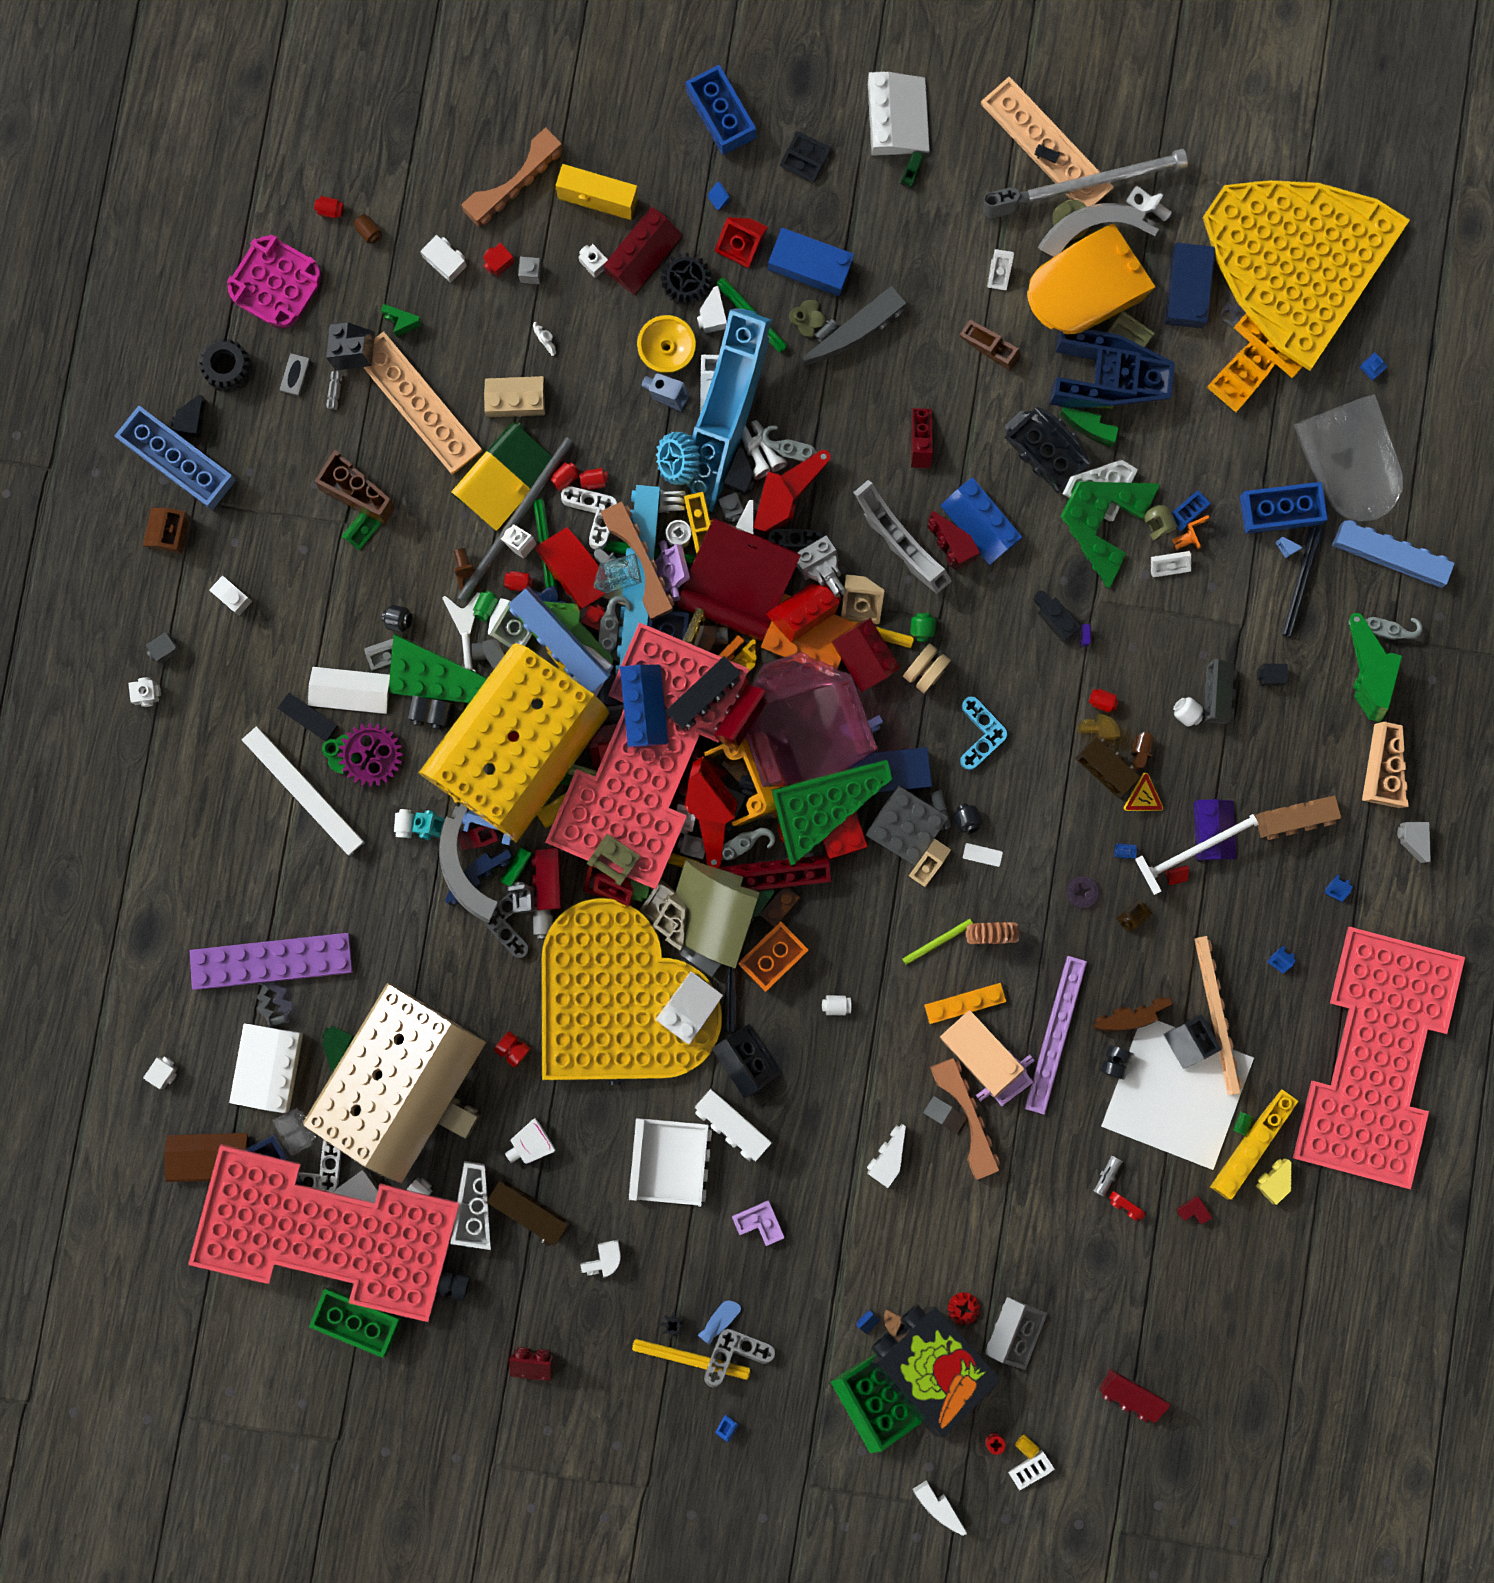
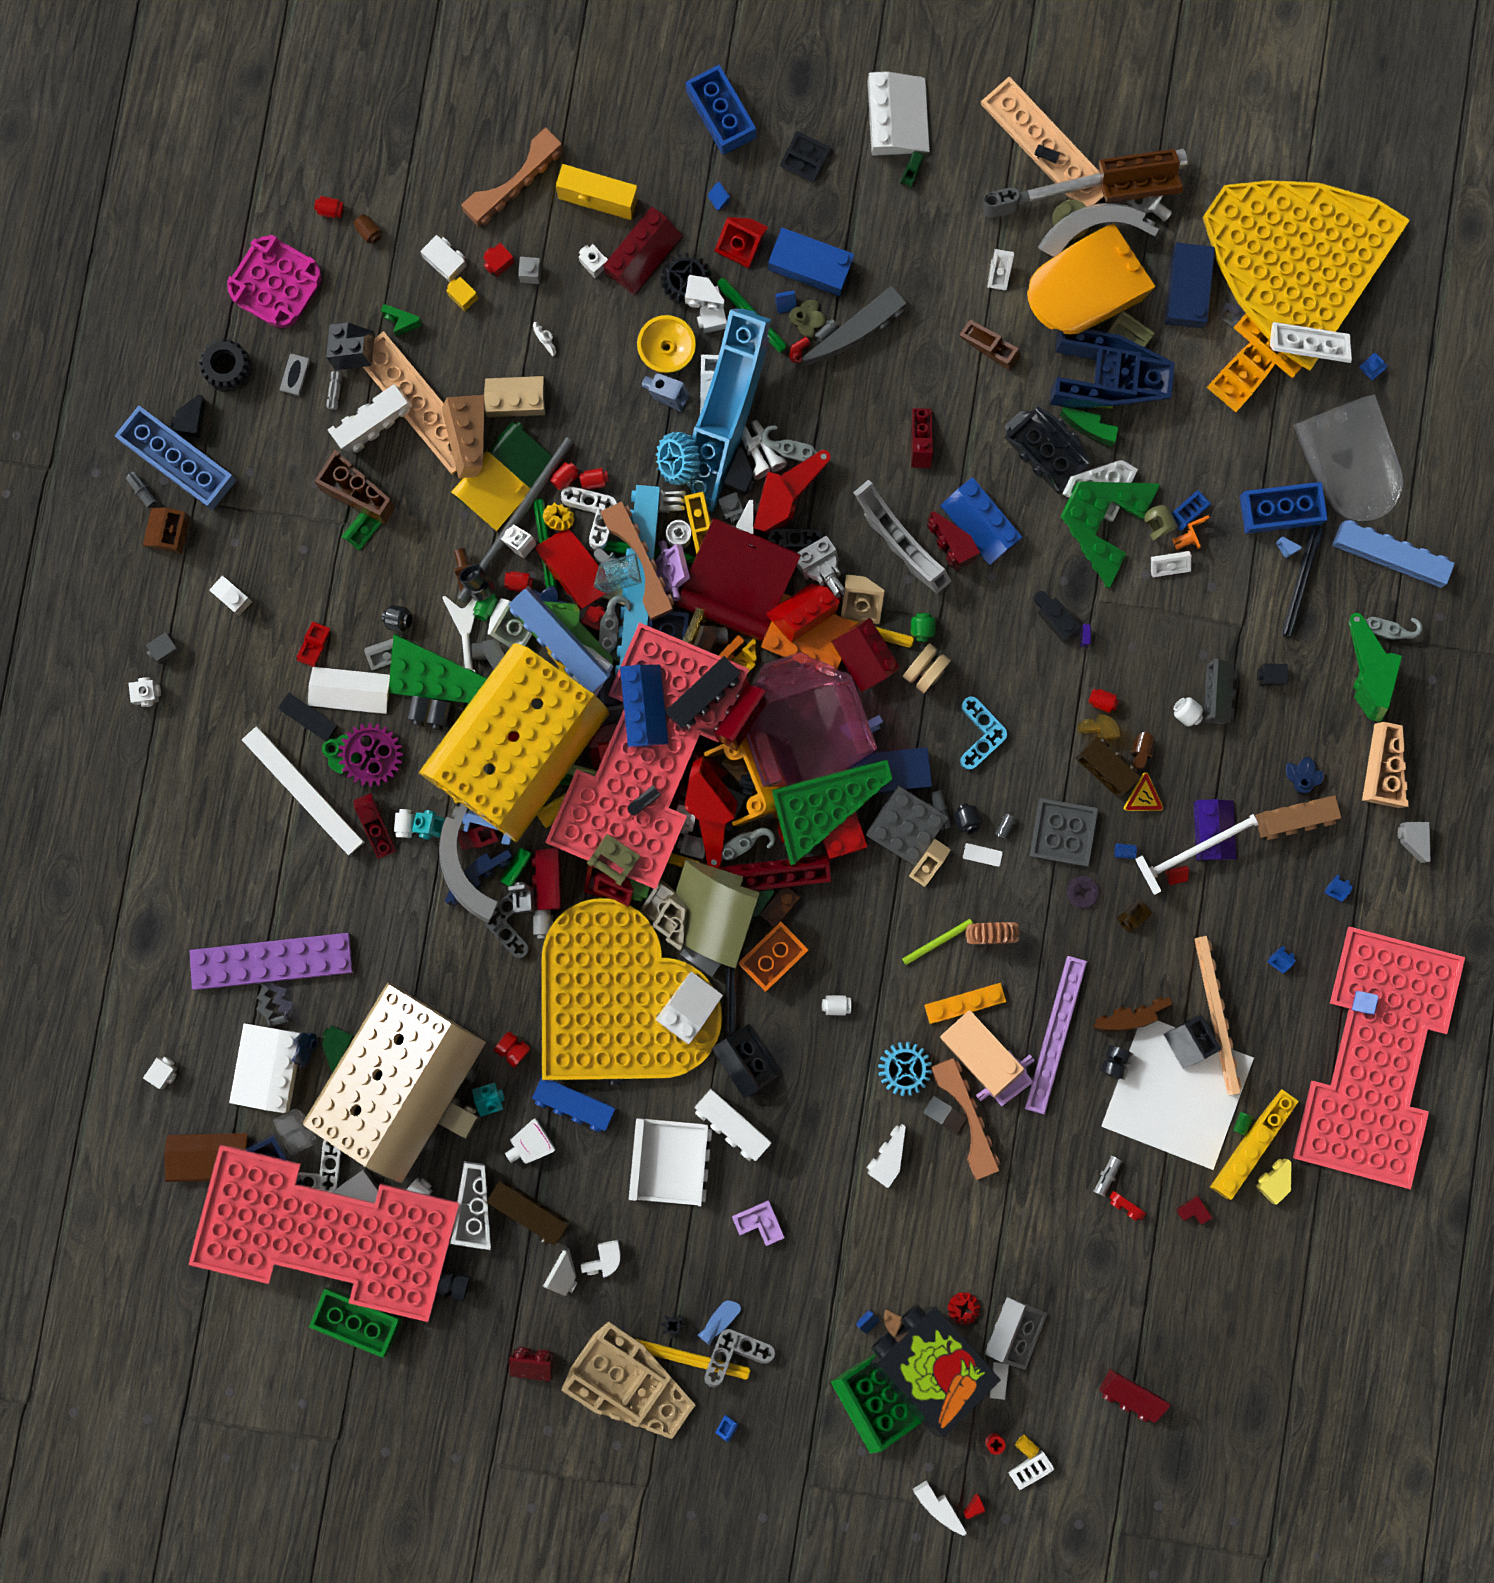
none -> dark grey axle [126,472,157,509]
none -> dark blue plate [291,1032,318,1069]
none -> red slope [296,621,331,667]
none -> white wedge [328,384,413,453]
none -> dark red slope [353,792,396,859]
none -> medium nougat wedge [442,395,484,478]
none -> yellow brick [446,277,478,312]
none -> black wheel [459,564,495,601]
none -> teal brick [472,1082,505,1117]
none -> blue brick [532,1077,616,1132]
none -> yellow gear [543,502,574,531]
none -> white slope [543,1247,577,1296]
none -> tan wedge [562,1322,695,1439]
none -> black bar [627,785,661,815]
none -> white slope [685,275,724,311]
none -> blue slope [775,290,796,313]
none -> red arm [789,337,811,363]
none -> medium azure gear [878,1042,932,1096]
none -> red slope [963,1493,985,1519]
none -> white sticker [990,1362,1009,1400]
none -> dark grey pin [995,813,1016,840]
none -> dark grey plate [1029,798,1098,867]
none -> reddish brown slope [1099,149,1183,204]
none -> white slope [1270,322,1352,363]
none -> dark blue plate [1285,757,1324,794]
none -> slope [1351,991,1379,1015]

